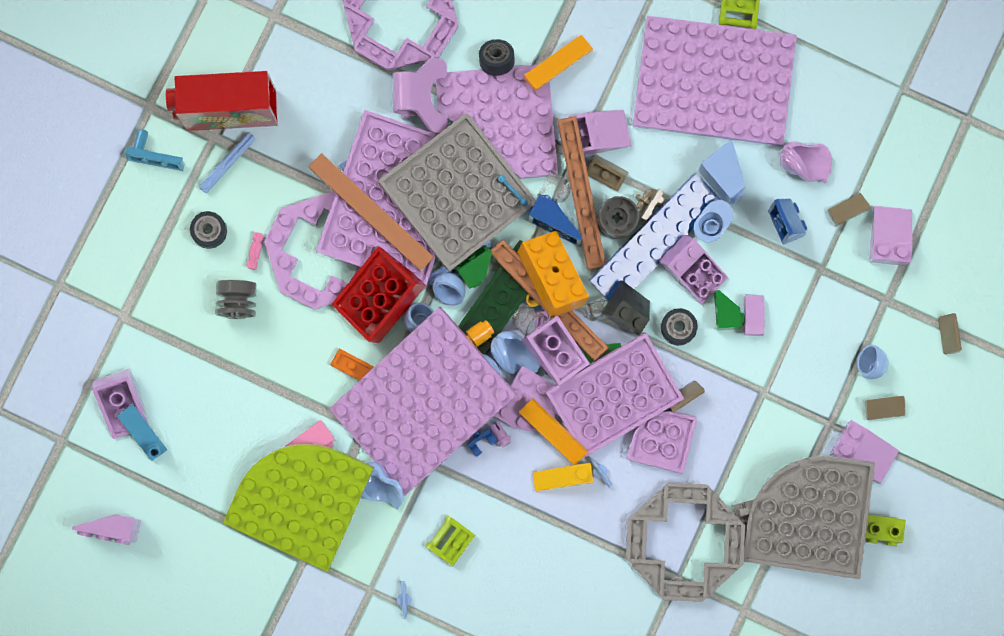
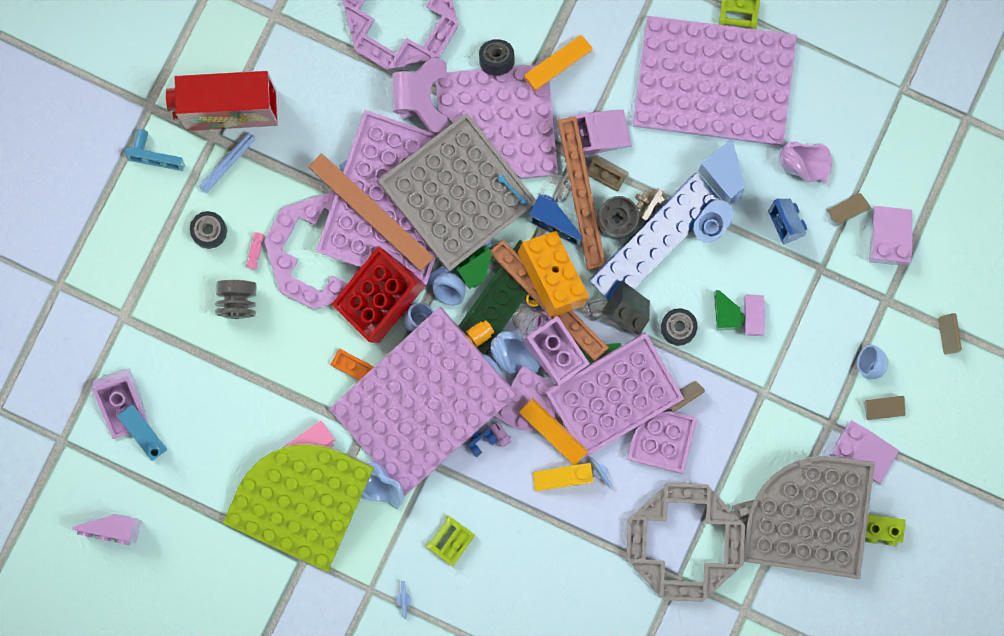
lavender slope [659,234,728,304] -> none

